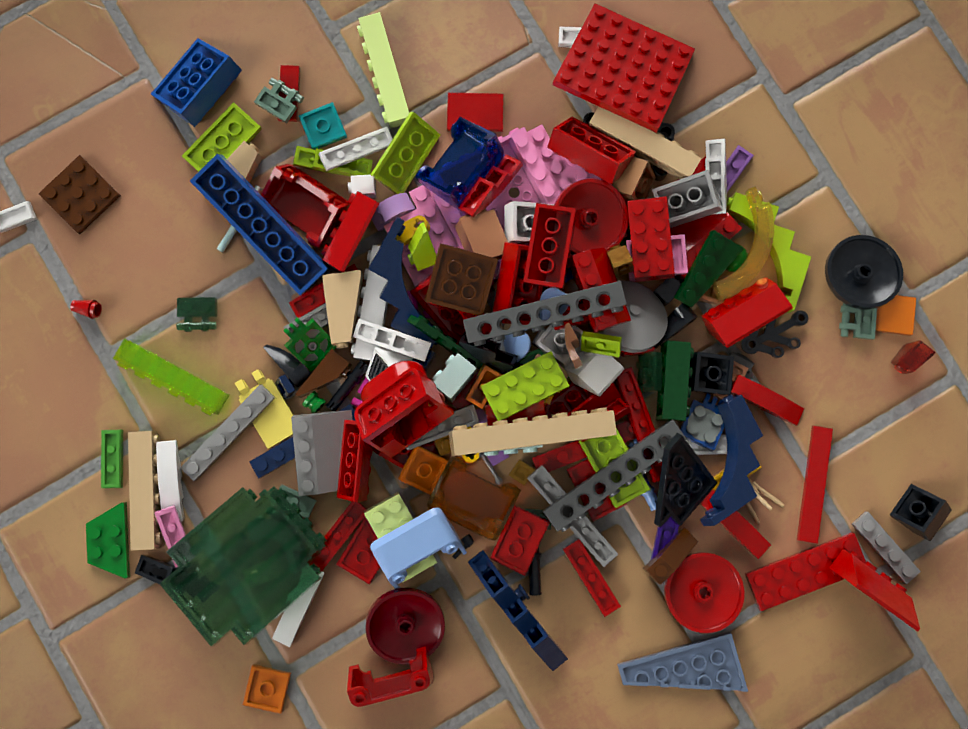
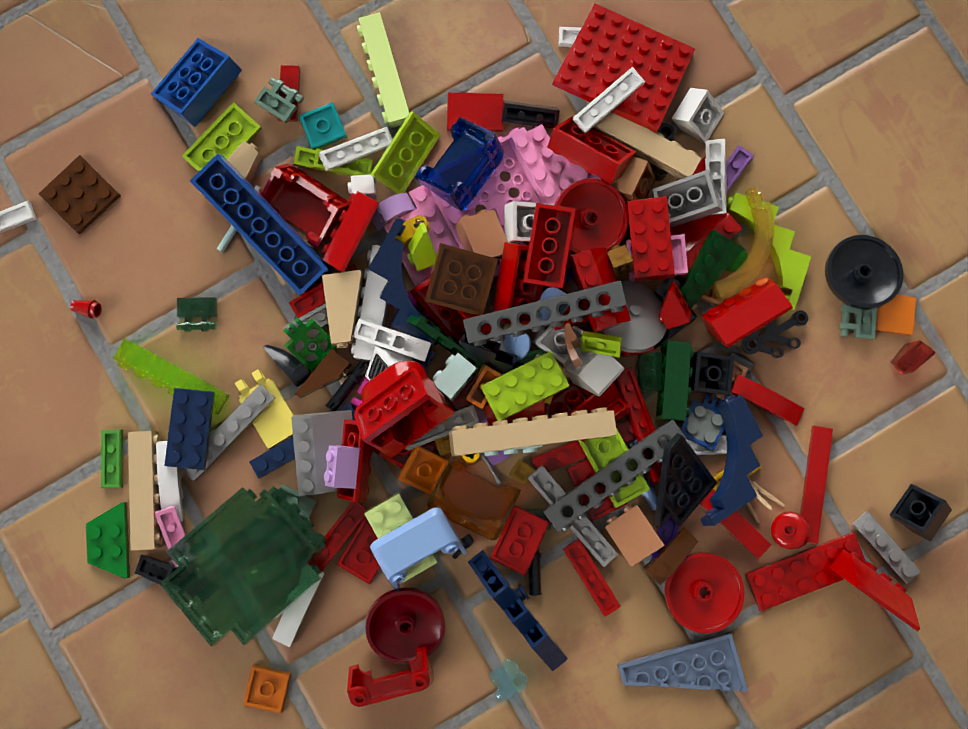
dark blue plate [275,374,295,399] -> none
green wheel [302,391,327,414] -> none
red slope [458,154,523,217] -> none
none -> dark blue plate [164,388,215,470]
none -> lavender slope [324,445,360,489]
none -> clear light blue plate [489,659,528,699]
none -> black slope [501,100,560,129]
none -> white tile [573,67,645,134]
none -> nougat brick [605,504,665,567]
none -> red slope [659,281,691,330]
none -> white slope [672,88,724,144]
none -> red head [771,511,811,550]

